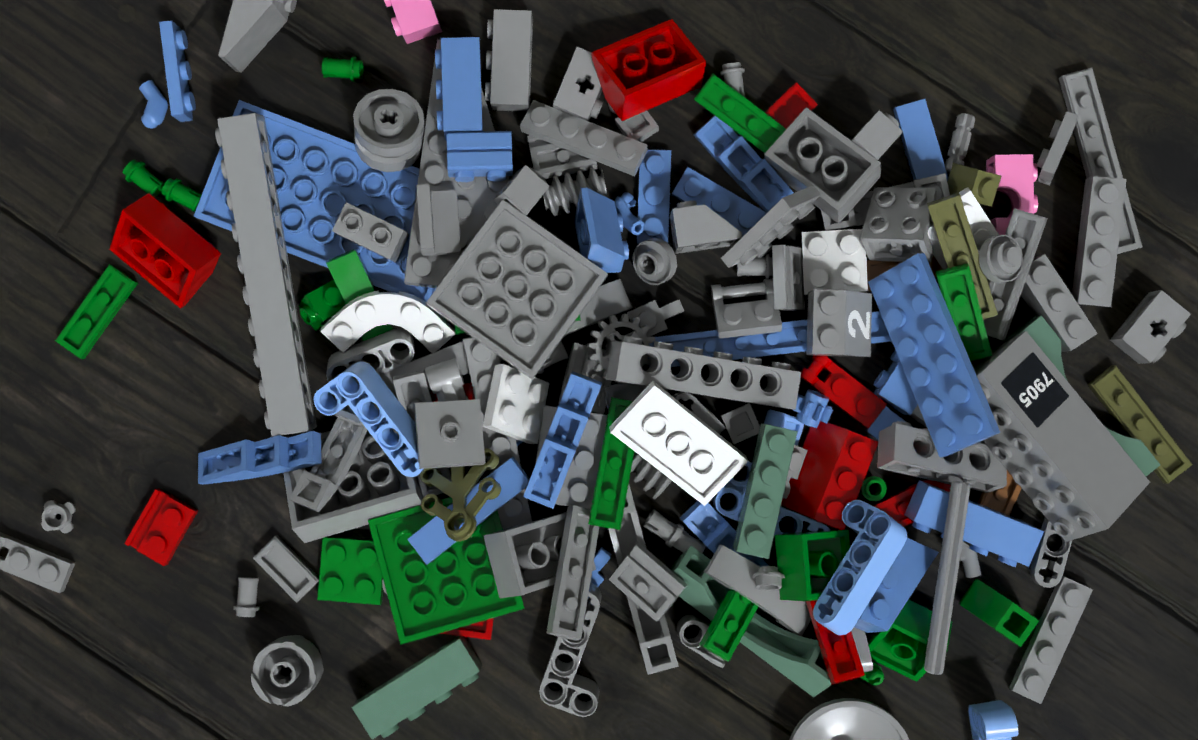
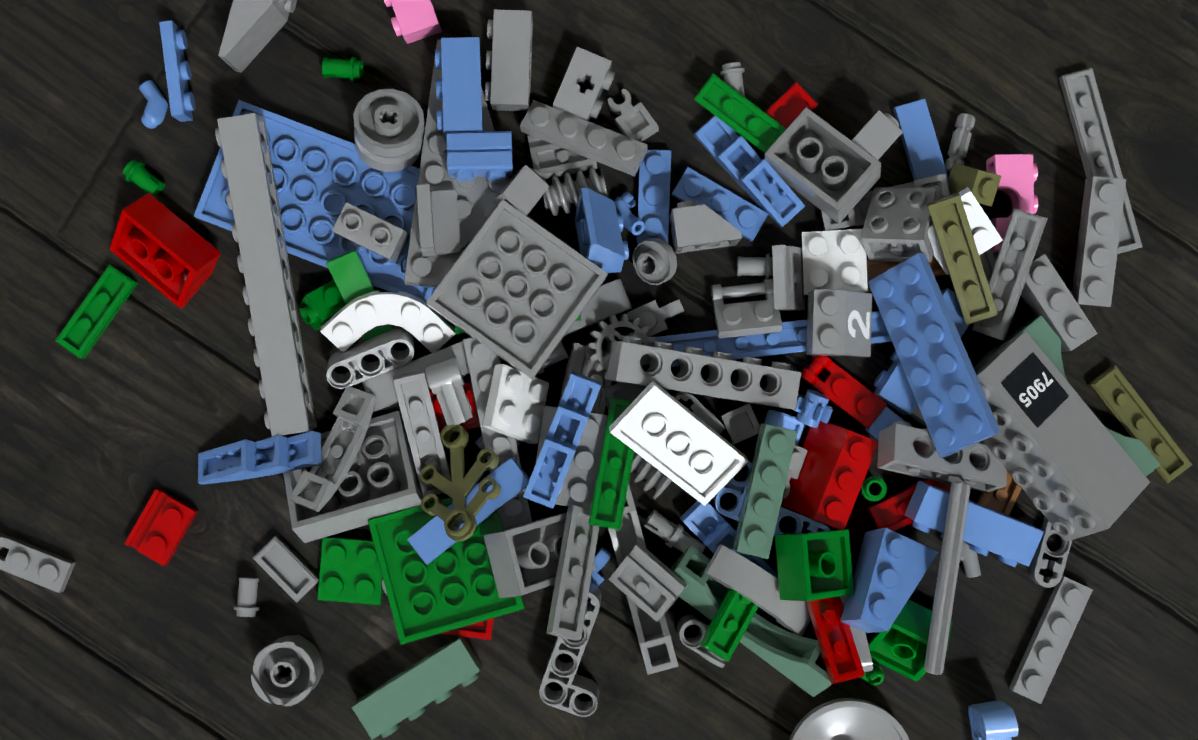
light grey plate [41,500,76,533] -> none
green pin [161,178,202,212] -> none
light blue beam [313,361,424,477] -> none
light grey plate [414,399,486,469] -> none
red slope [591,19,706,121] -> none
light grey plate [721,185,821,268] -> none
light grey plate [753,566,785,591] -> none
light blue beam [813,500,907,635] -> none
green tile [936,263,992,361] -> none
green slope [958,579,1039,647] -> none
light grey plate [979,235,1023,283] -> none
light grey plate [1036,112,1079,186] -> none
light grey brick [1110,290,1191,364] -> none

